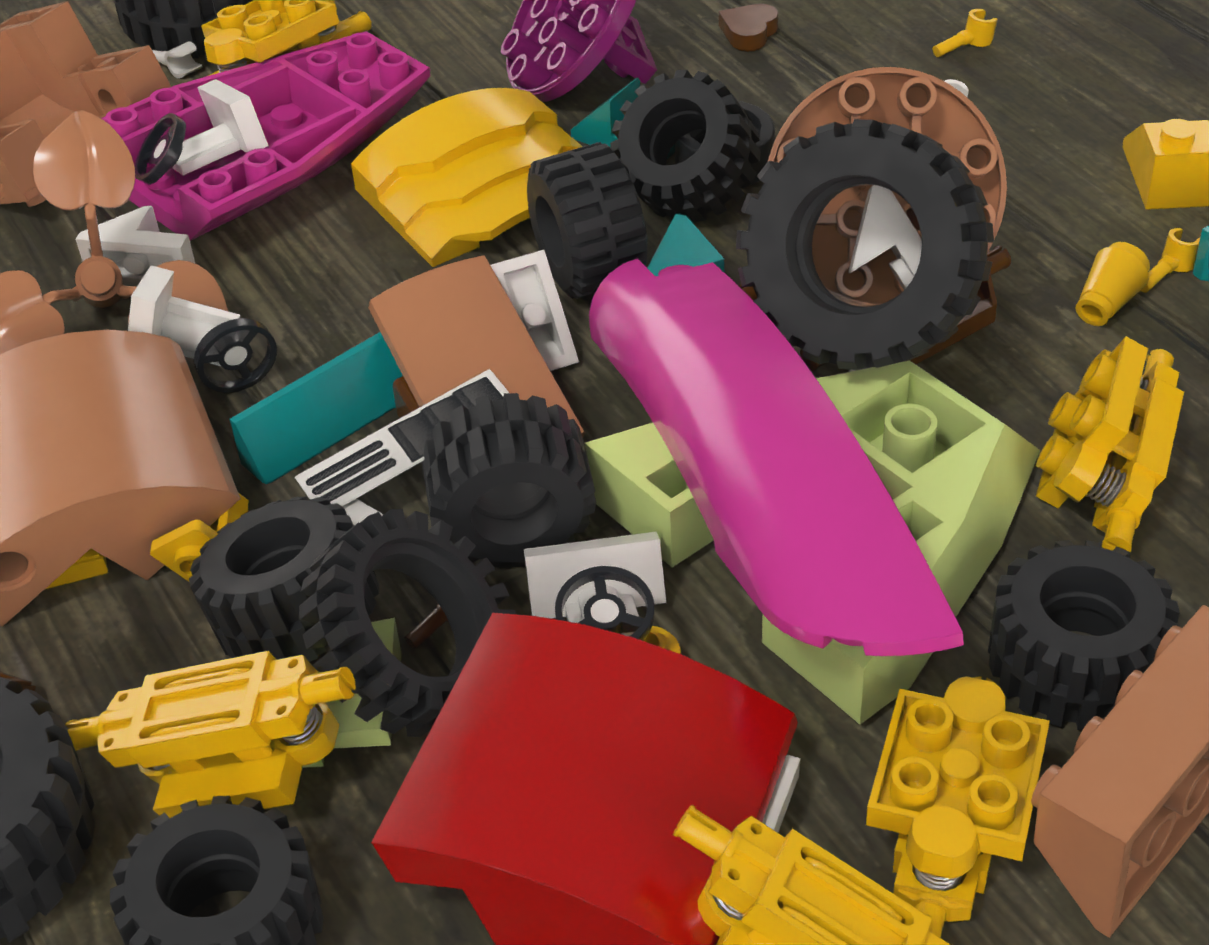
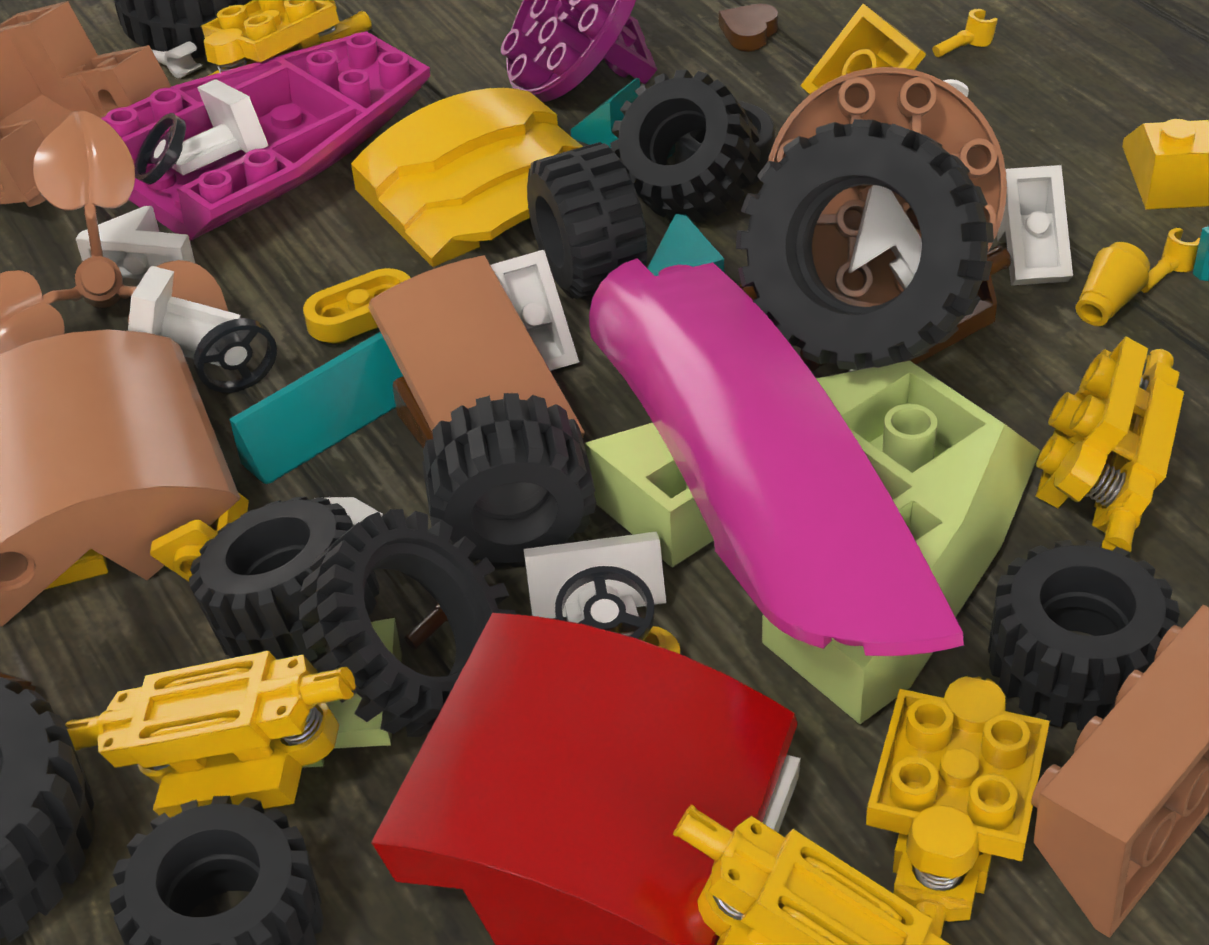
sticker [294,369,509,506] -> none
none -> yellow plate [303,268,410,344]
none -> yellow slope [800,4,926,94]
none -> white slope [997,165,1073,285]

